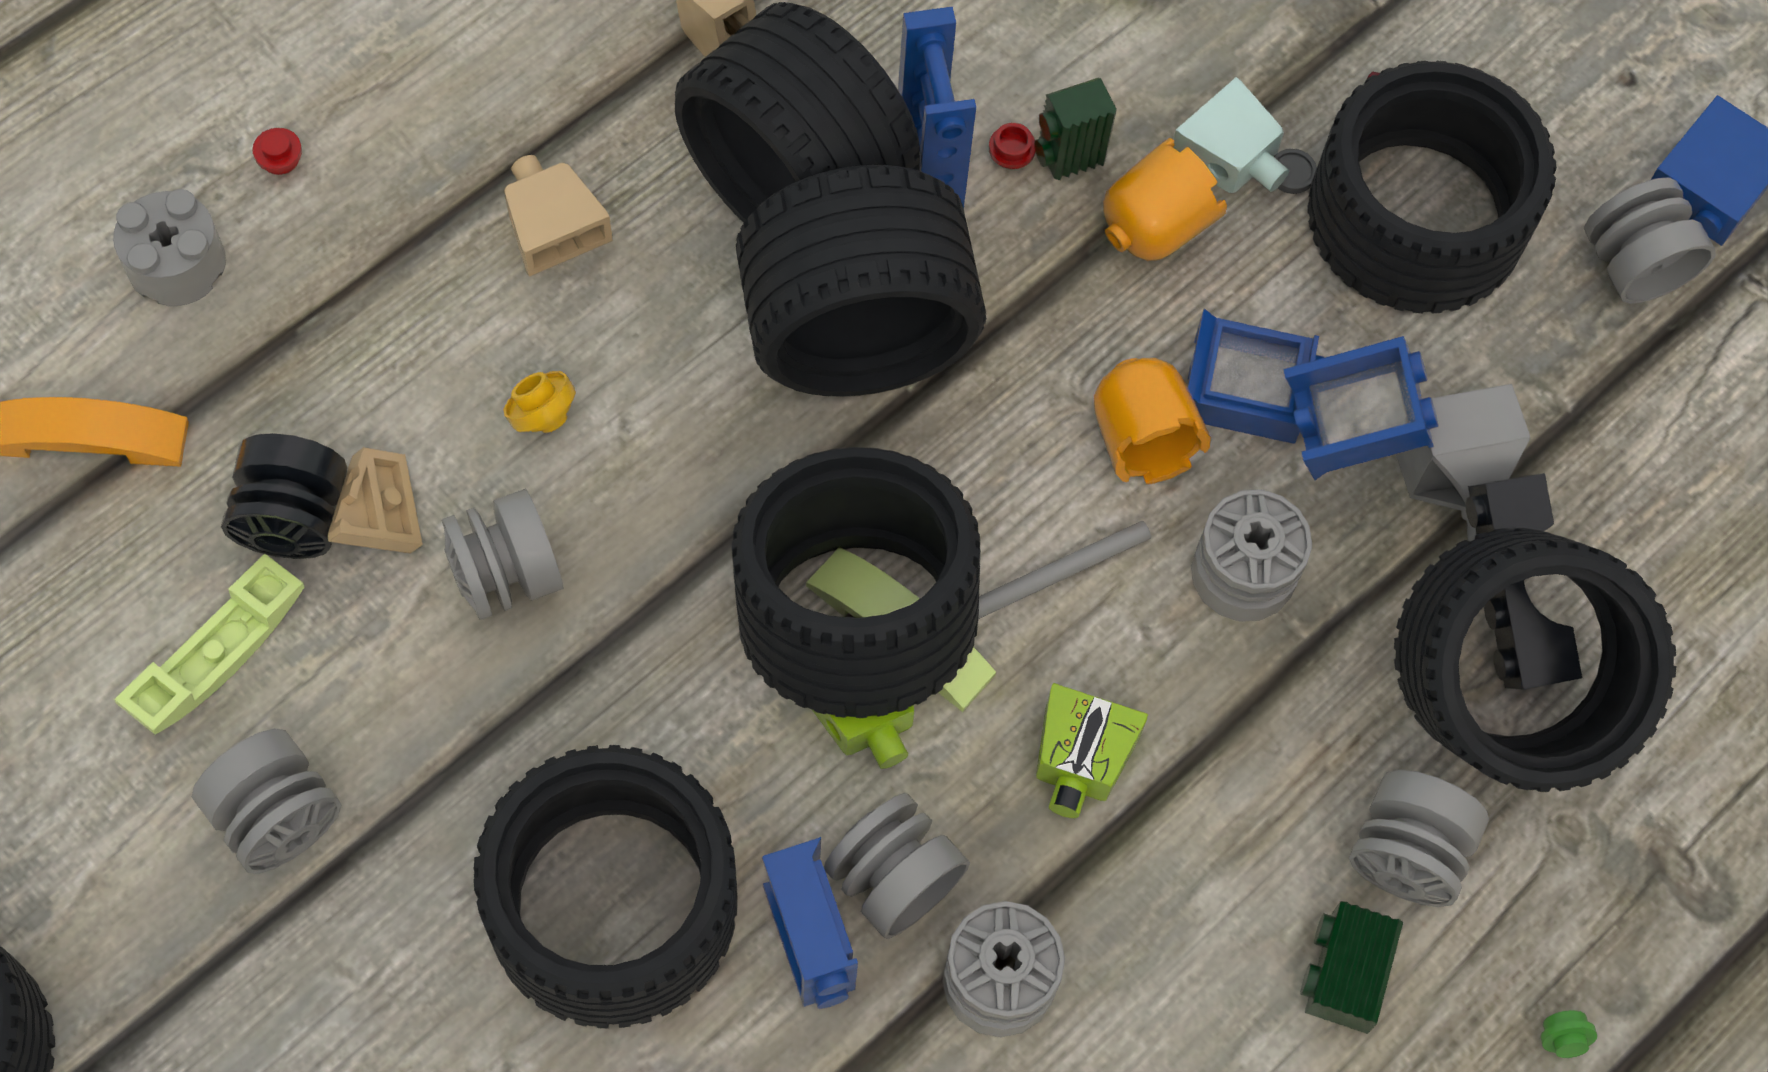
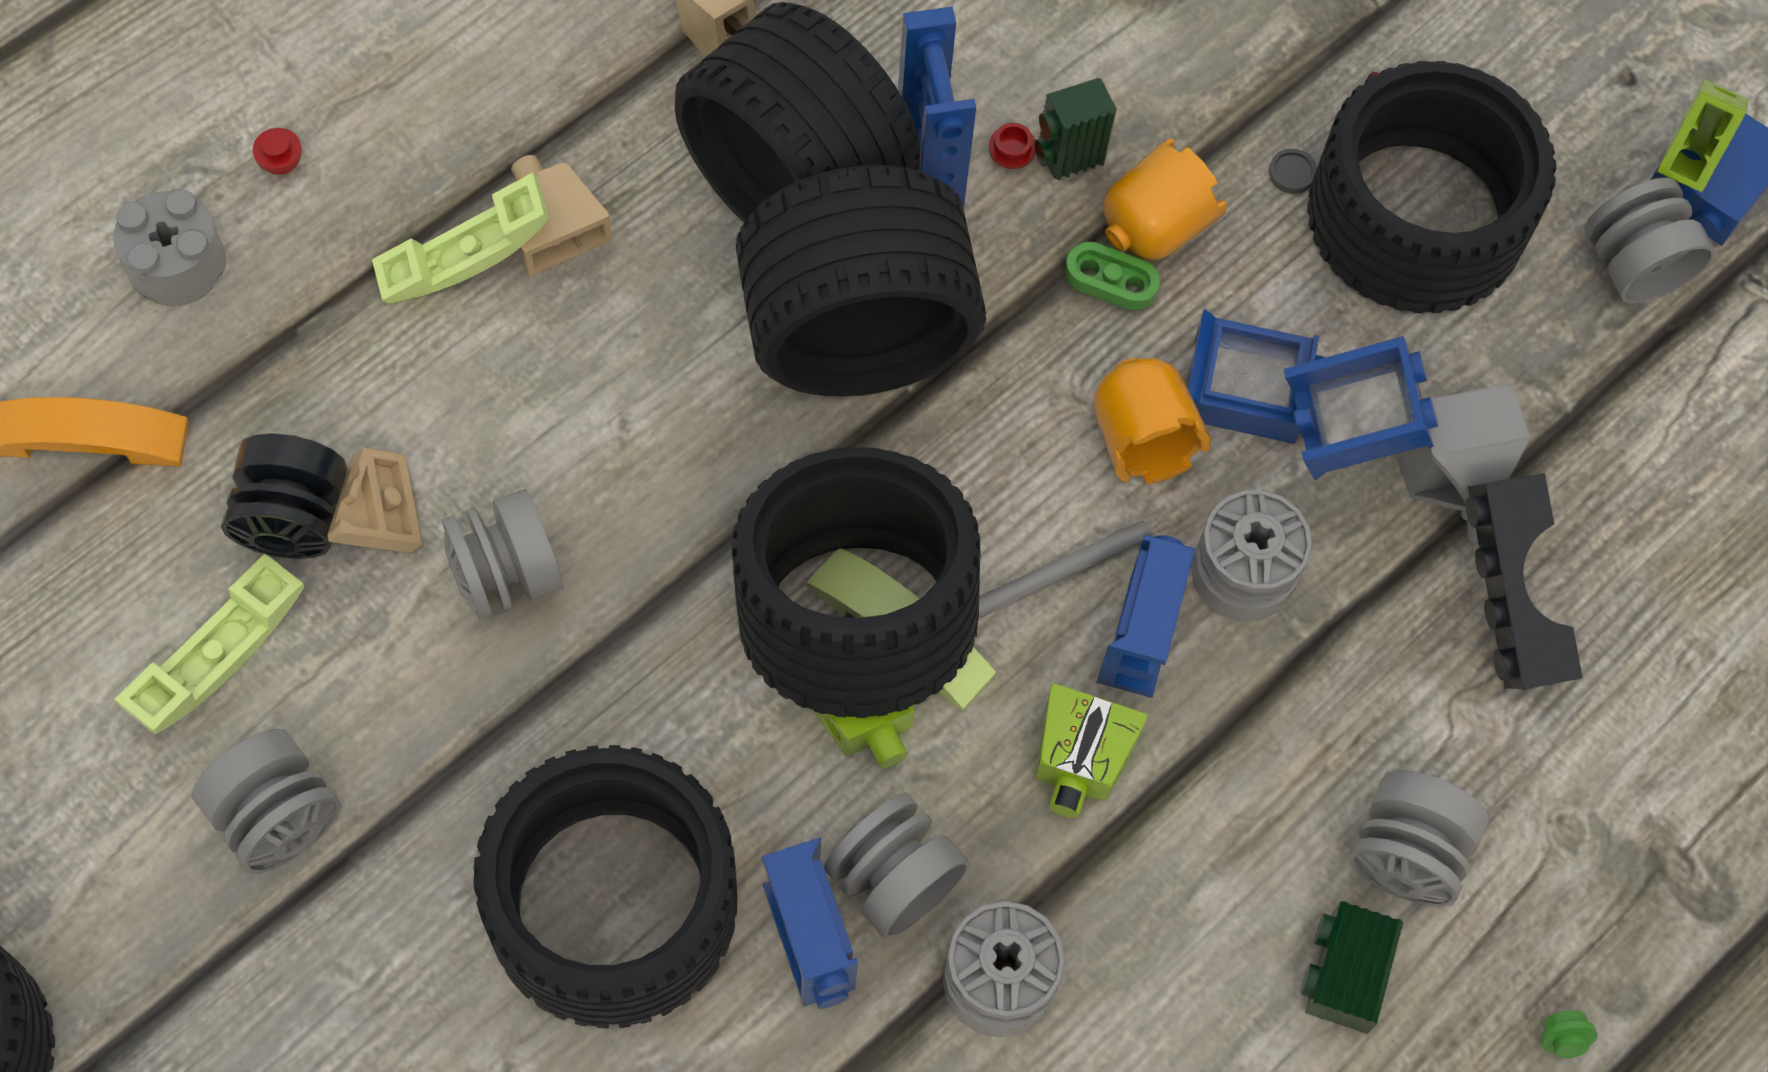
yellow plate [503,371,576,433] -> none
light aqua torso [1173,77,1289,193] -> none
black tyre [1394,528,1677,792] -> none
none -> yellowish green slope [372,172,550,304]
none -> bright green plate [1065,242,1160,311]
none -> blue window [1096,535,1195,698]
none -> lime torso [1657,79,1748,192]

